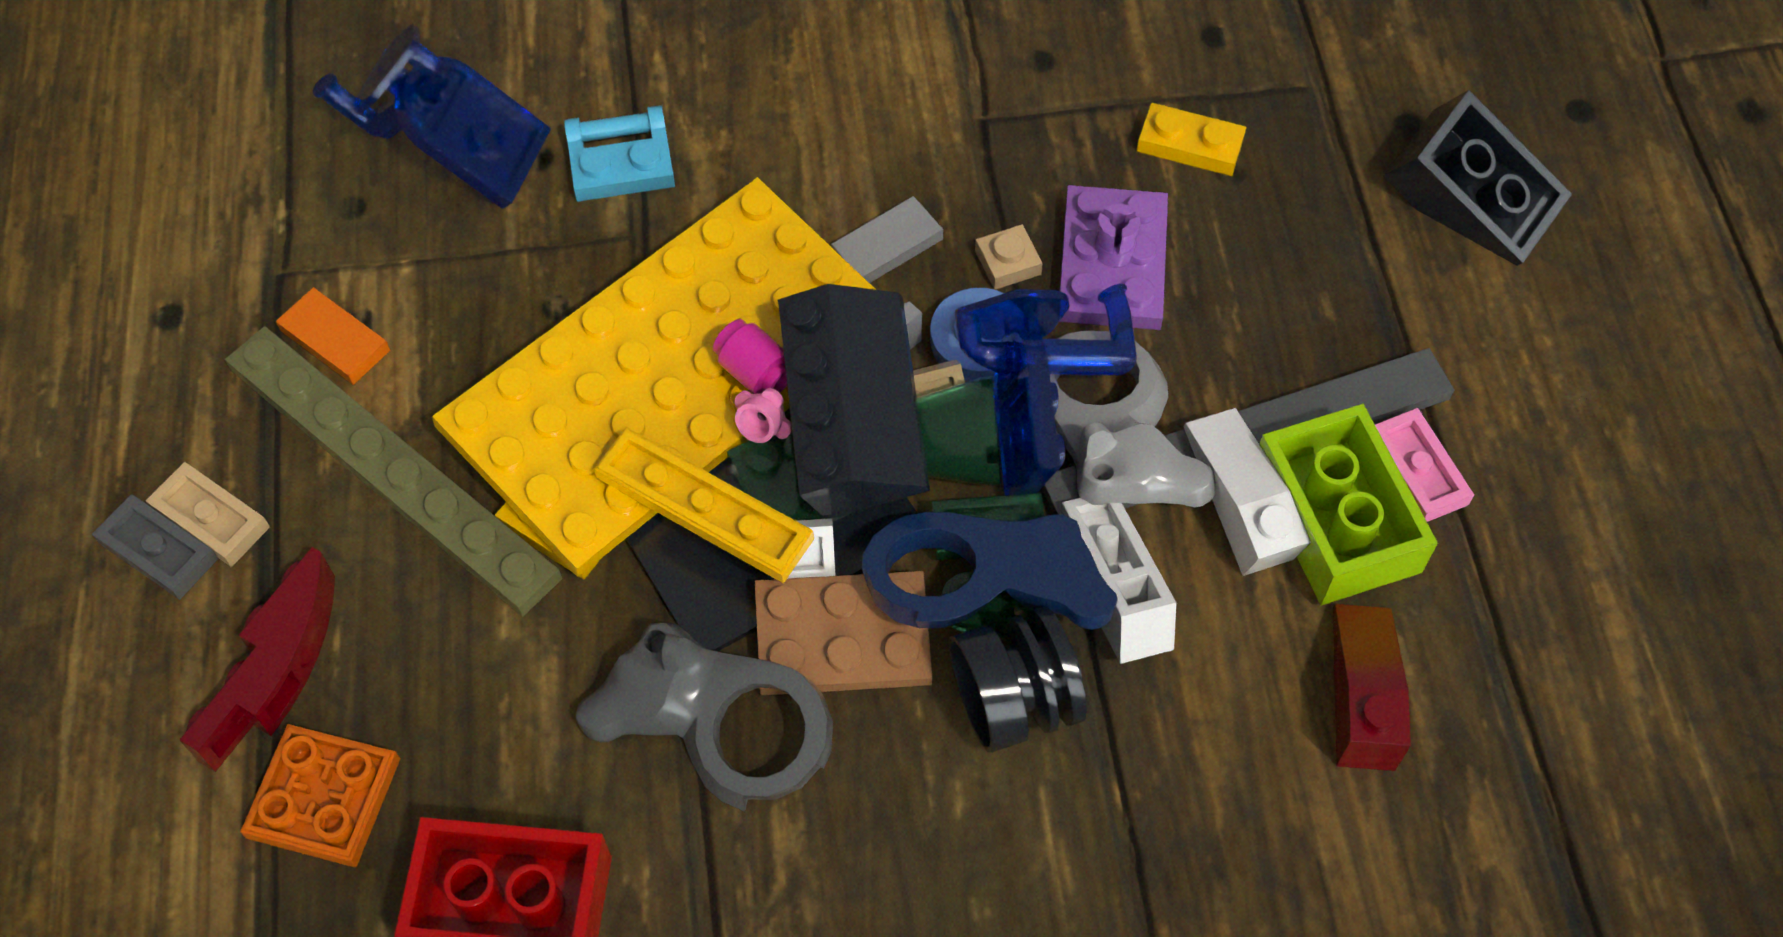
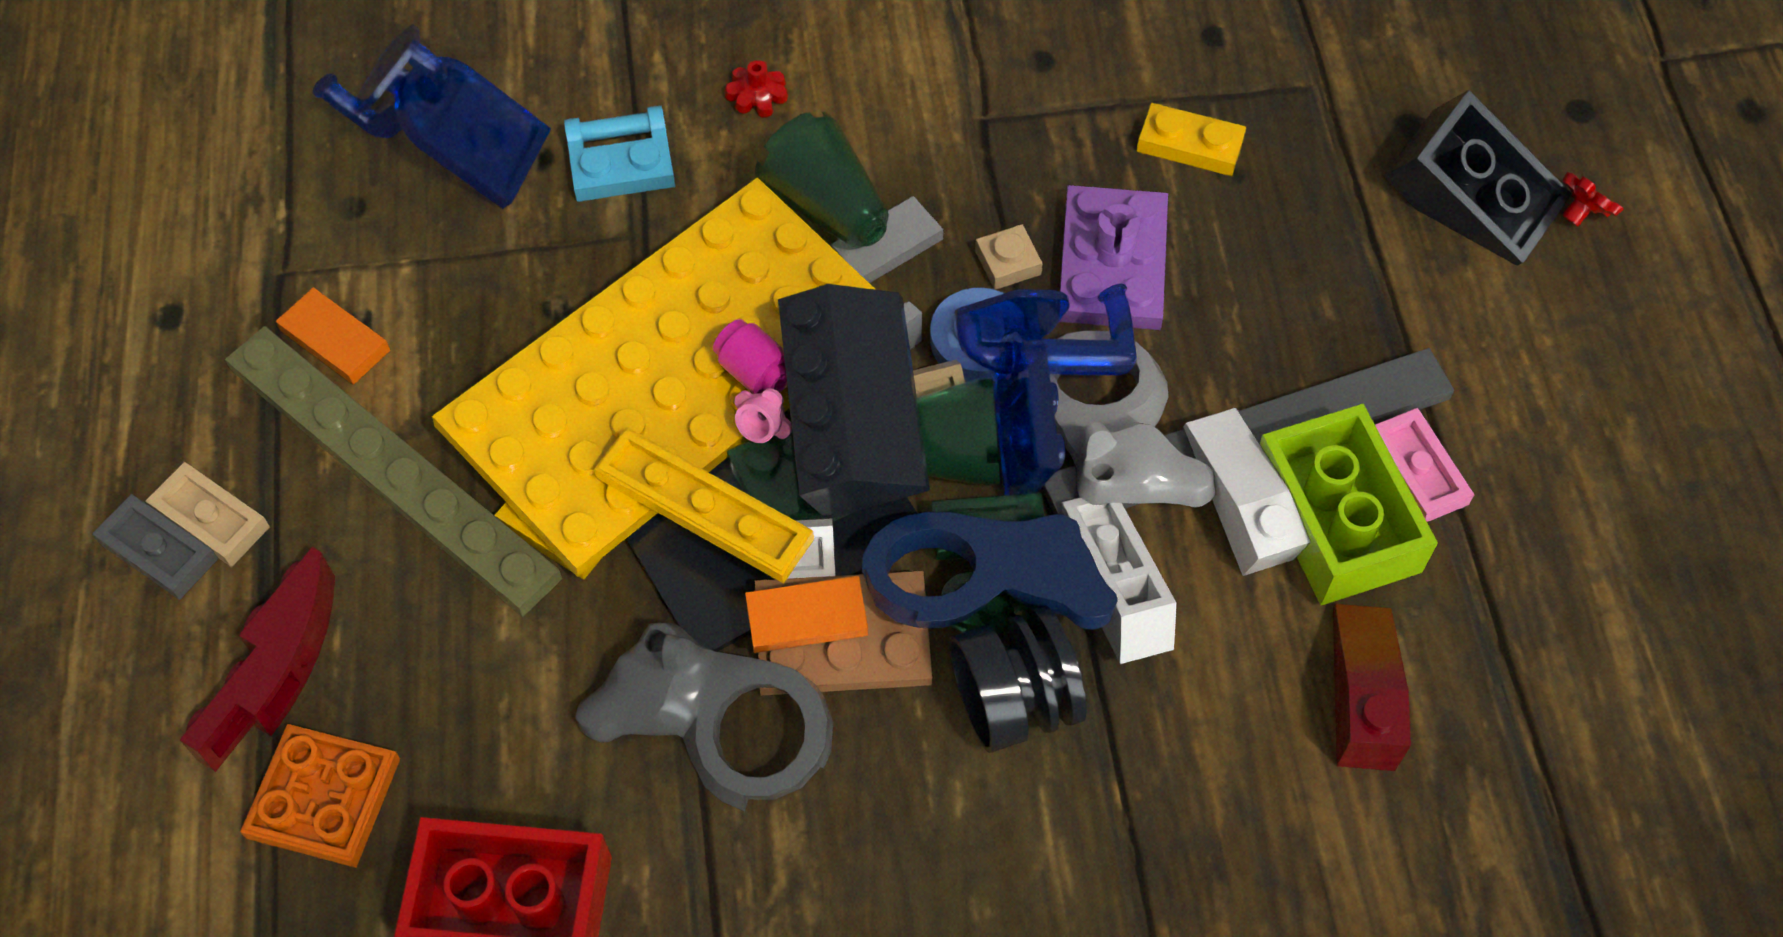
none -> red plant [724,60,788,118]
none -> orange tile [745,576,868,653]
none -> clear green cone [755,111,889,248]
none -> red plant [1562,171,1624,227]

